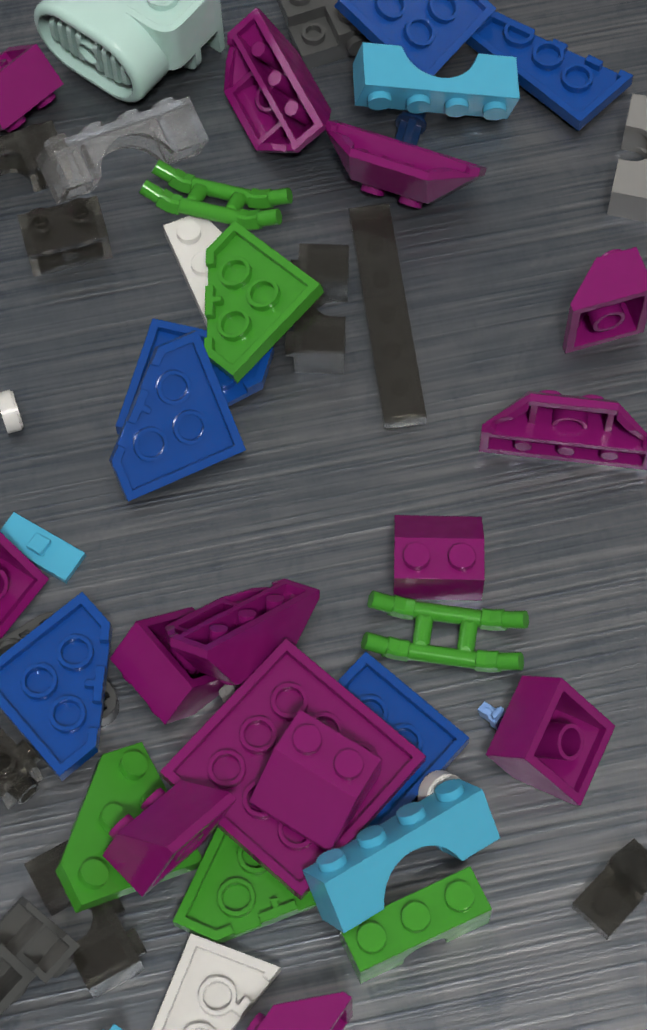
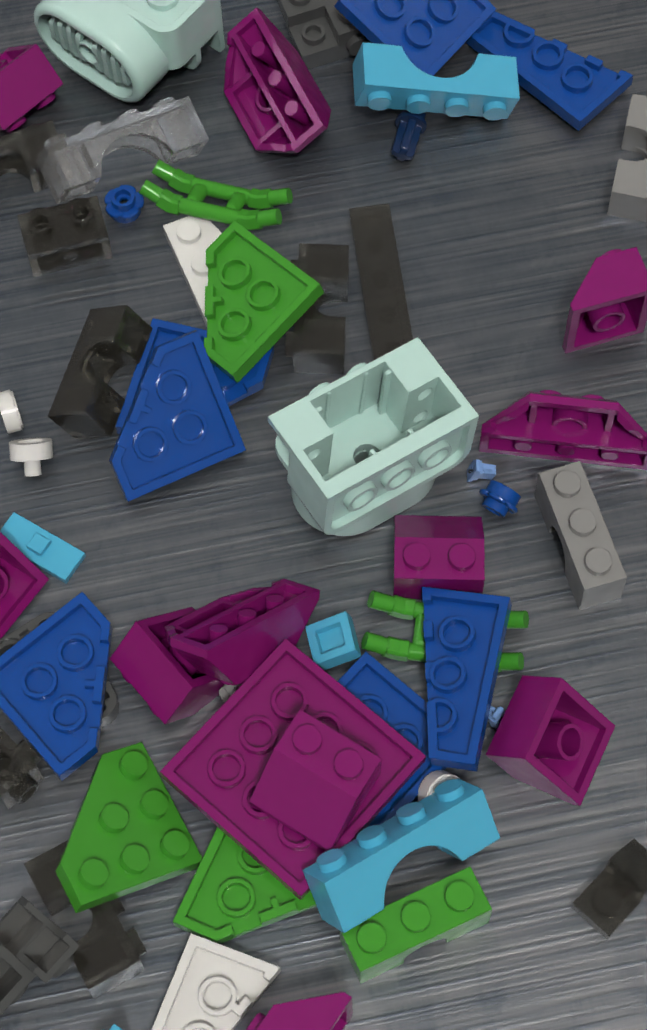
magenta slope [102,780,237,897] -> none
magenta wedge [325,120,487,209] -> none
none -> white tile [9,438,53,477]
none -> clear smoke arch [48,305,153,439]
none -> blue plate [104,185,144,223]
none -> light aqua brick [268,337,479,536]
none -> medium azure plate [305,611,362,671]
none -> blue wing [422,586,512,772]
none -> light blue piece [467,459,496,482]
none -> blue plate [479,480,521,518]
none -> light grey arch [534,461,627,610]

